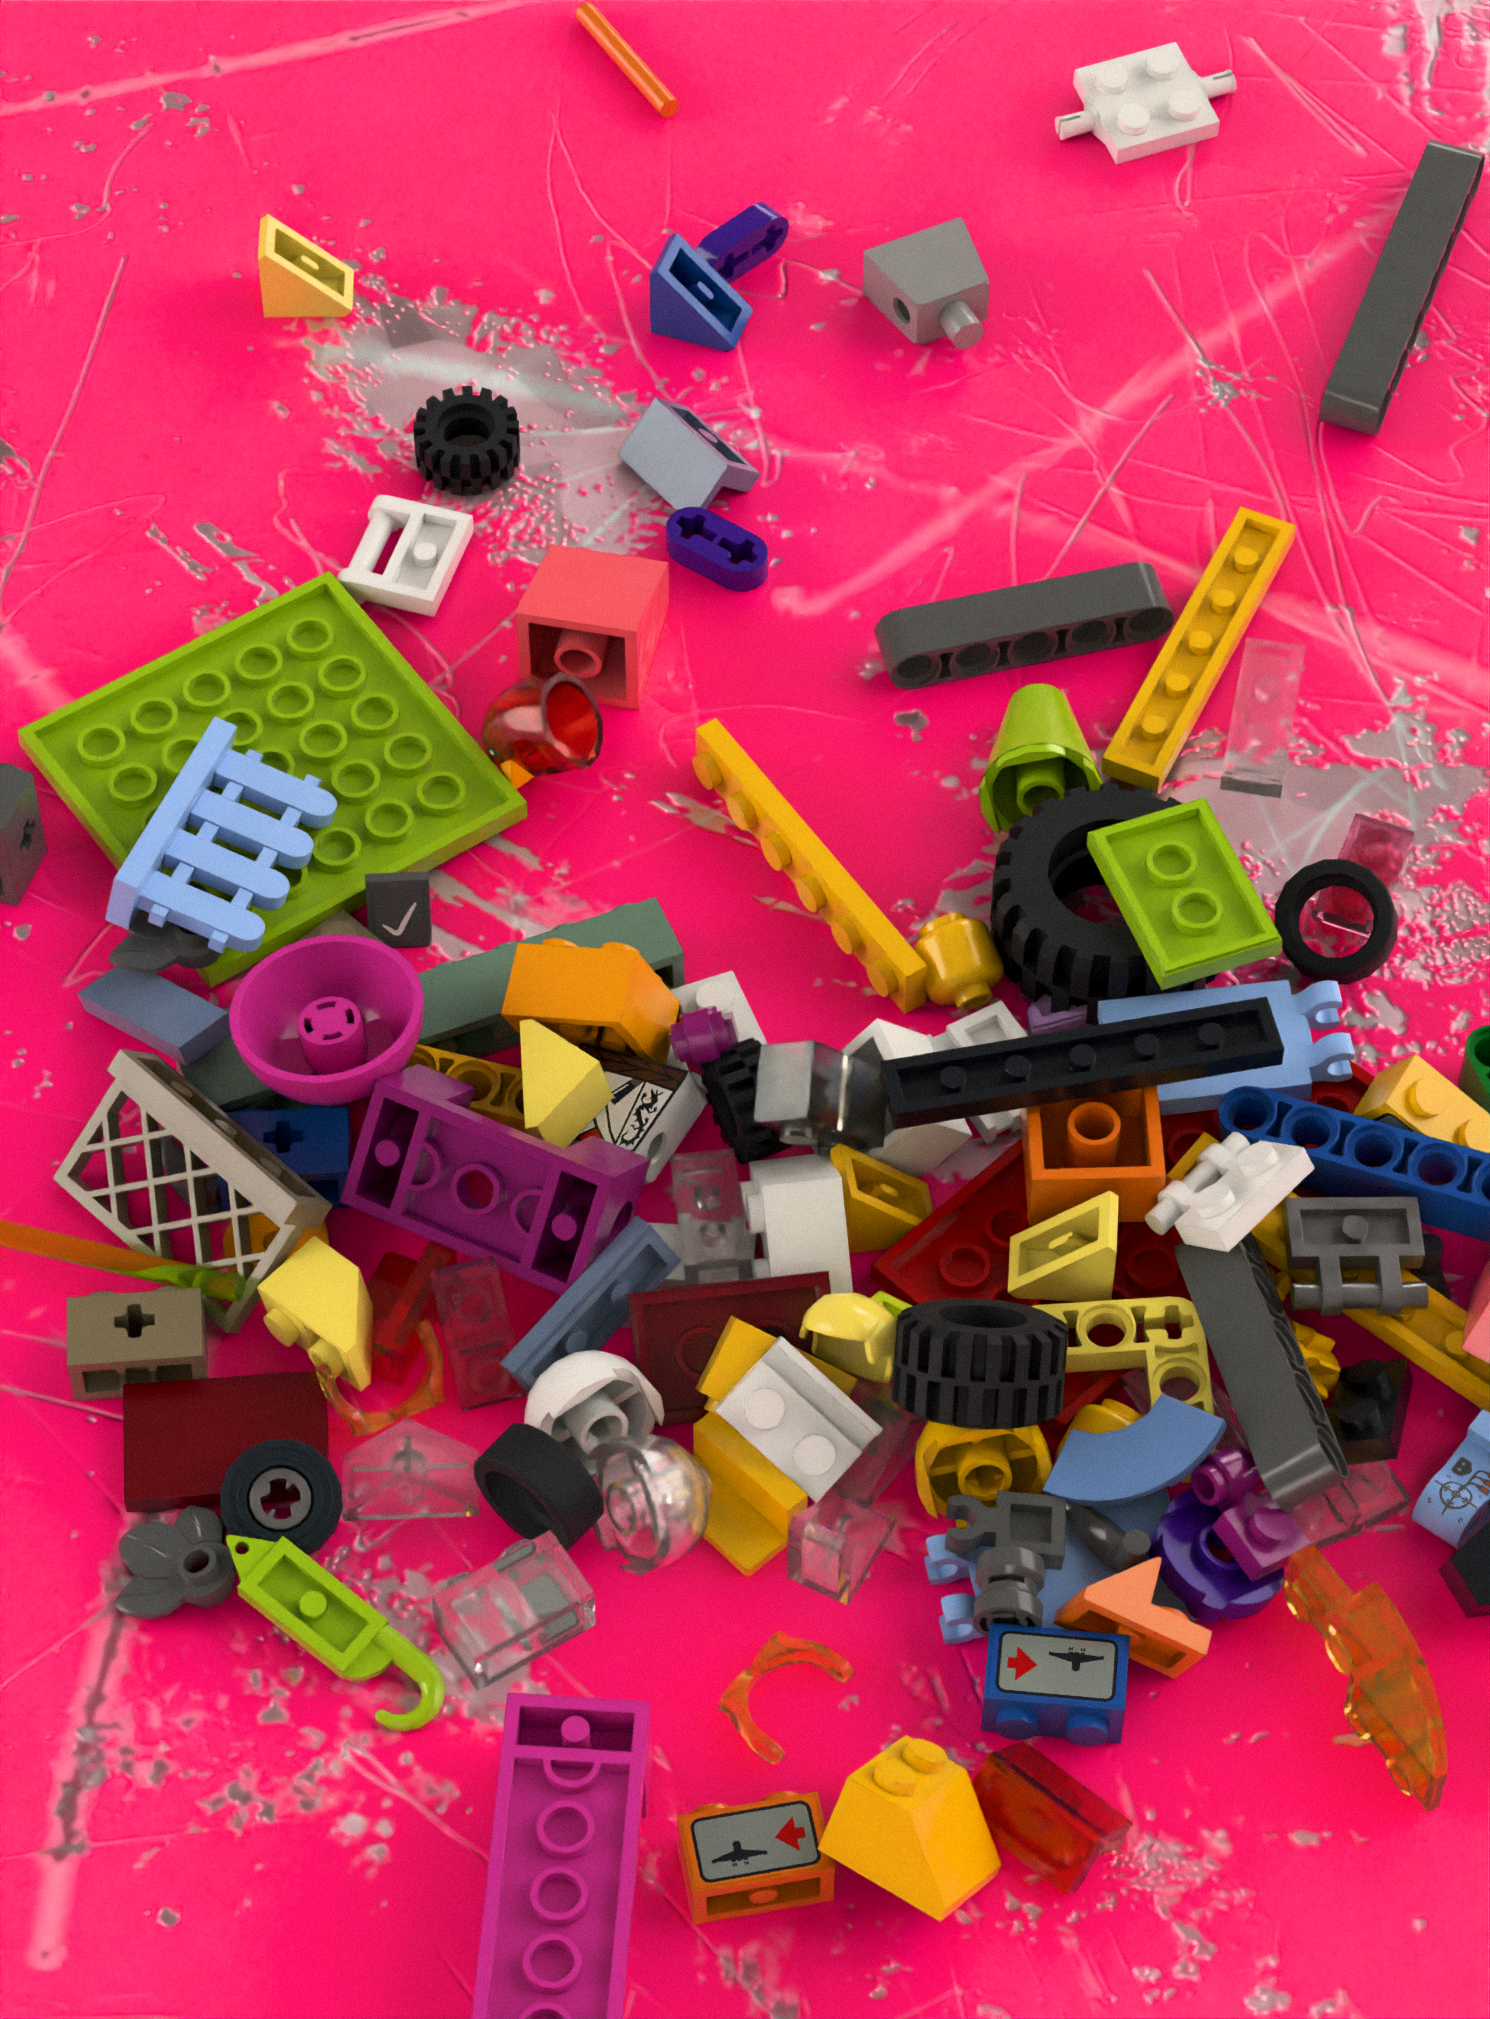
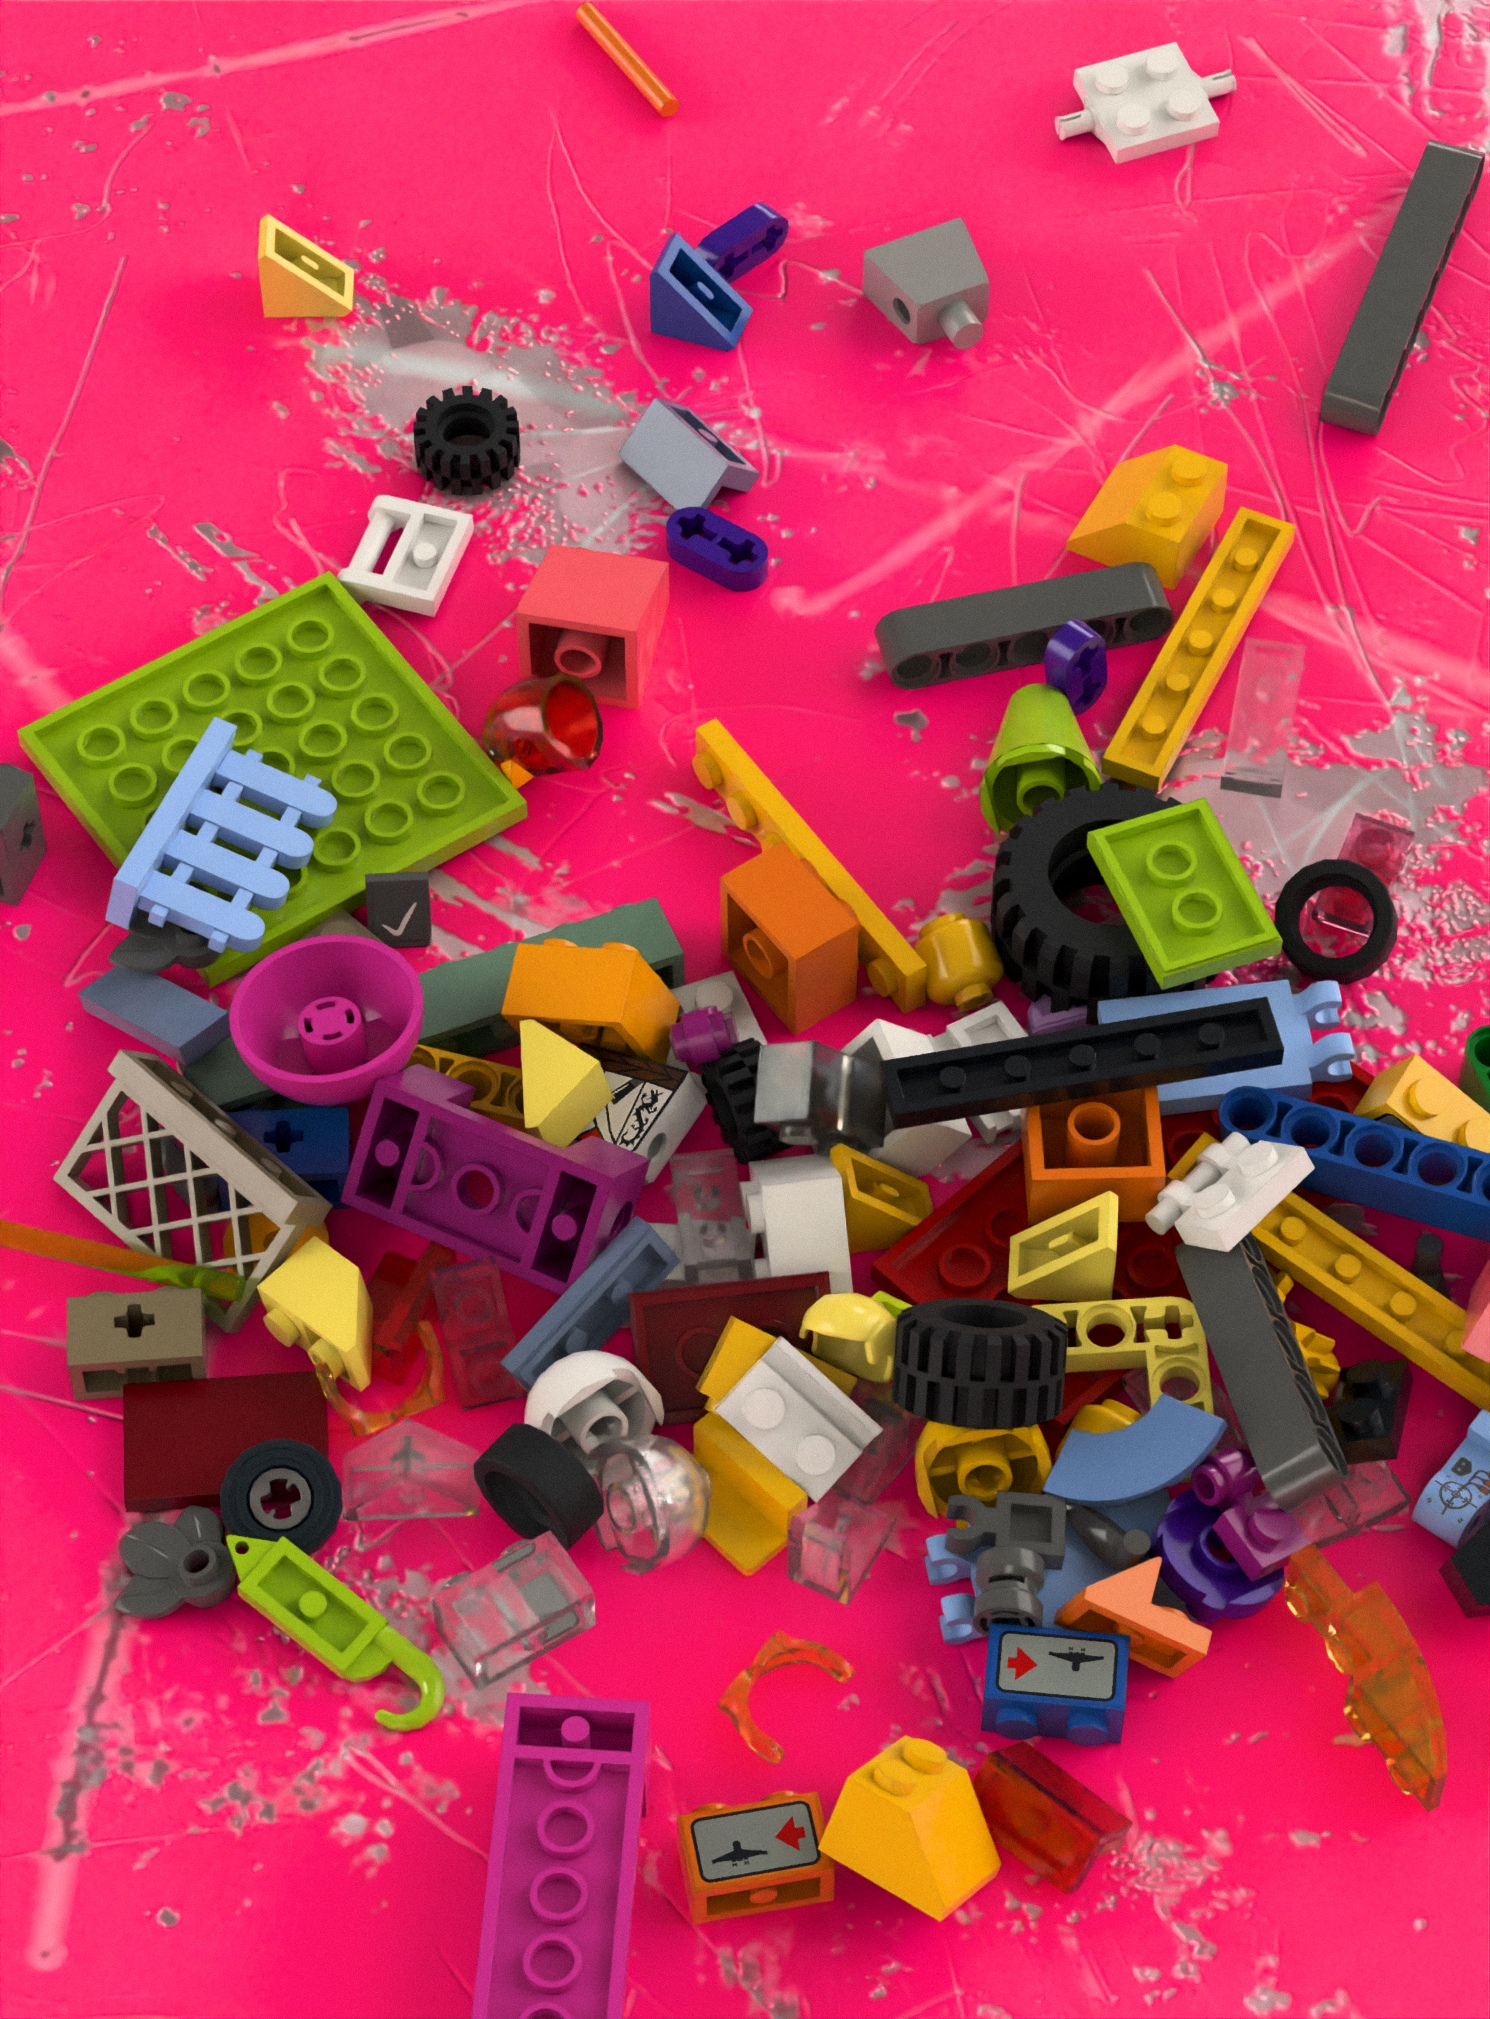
flat silver plate [1281,1197,1428,1316] -> none
none -> orange brick [720,841,861,1036]
none -> dark purple beam [1044,619,1107,716]
none -> yellow slope [1066,444,1228,591]

